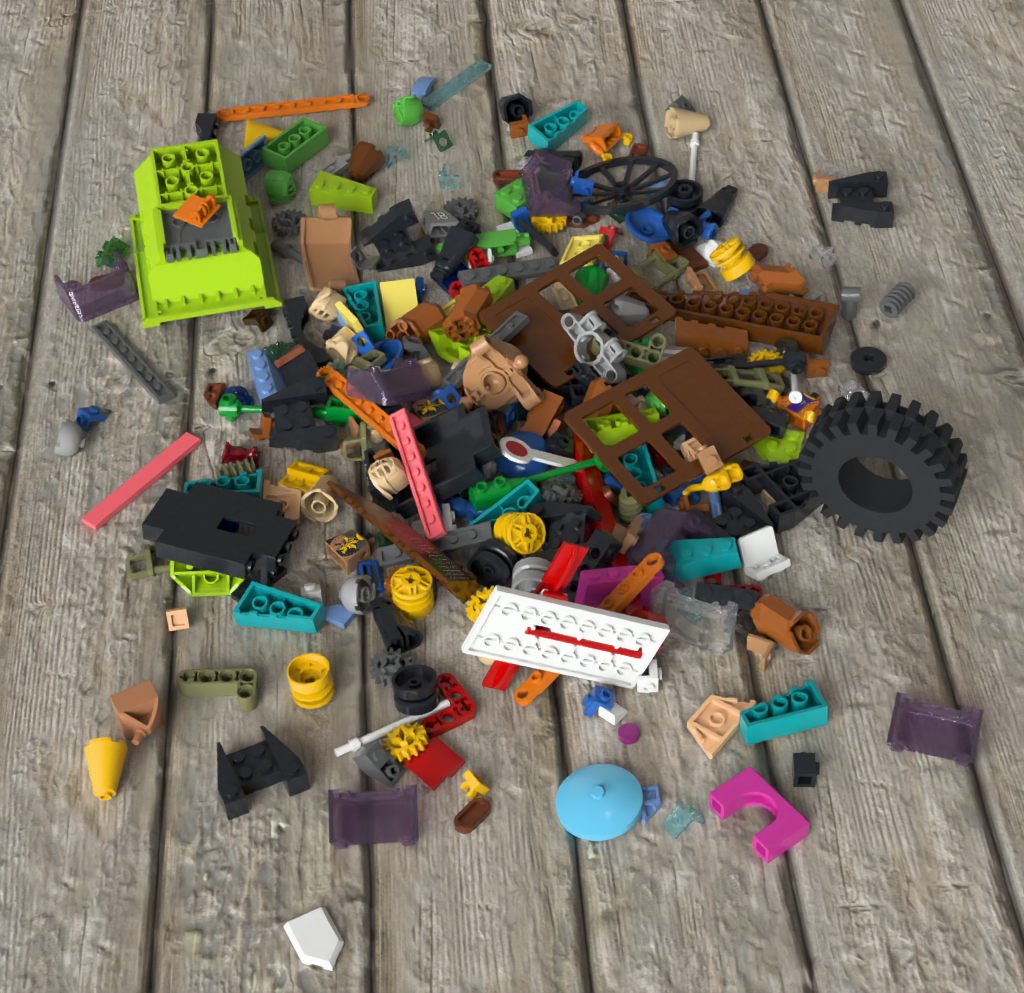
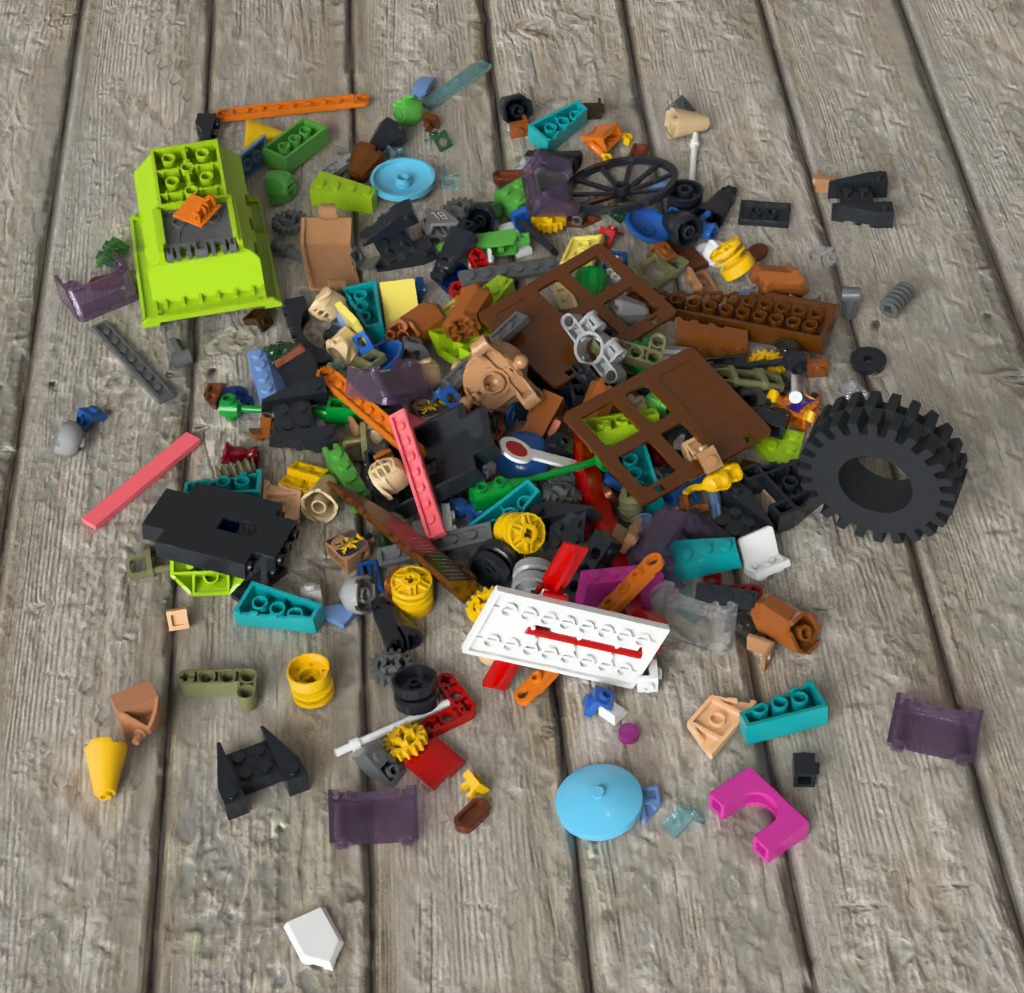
blue bracket [570,170,594,196] -> none
none -> dark grey piece [165,337,193,369]
none -> bright green hinge [322,443,371,519]
none -> black cone [369,117,408,155]
none -> medium azure dish [370,157,436,202]
none -> black cone [465,201,504,233]
none -> dark brown bracket [582,98,604,120]
none -> black tile [738,200,791,228]

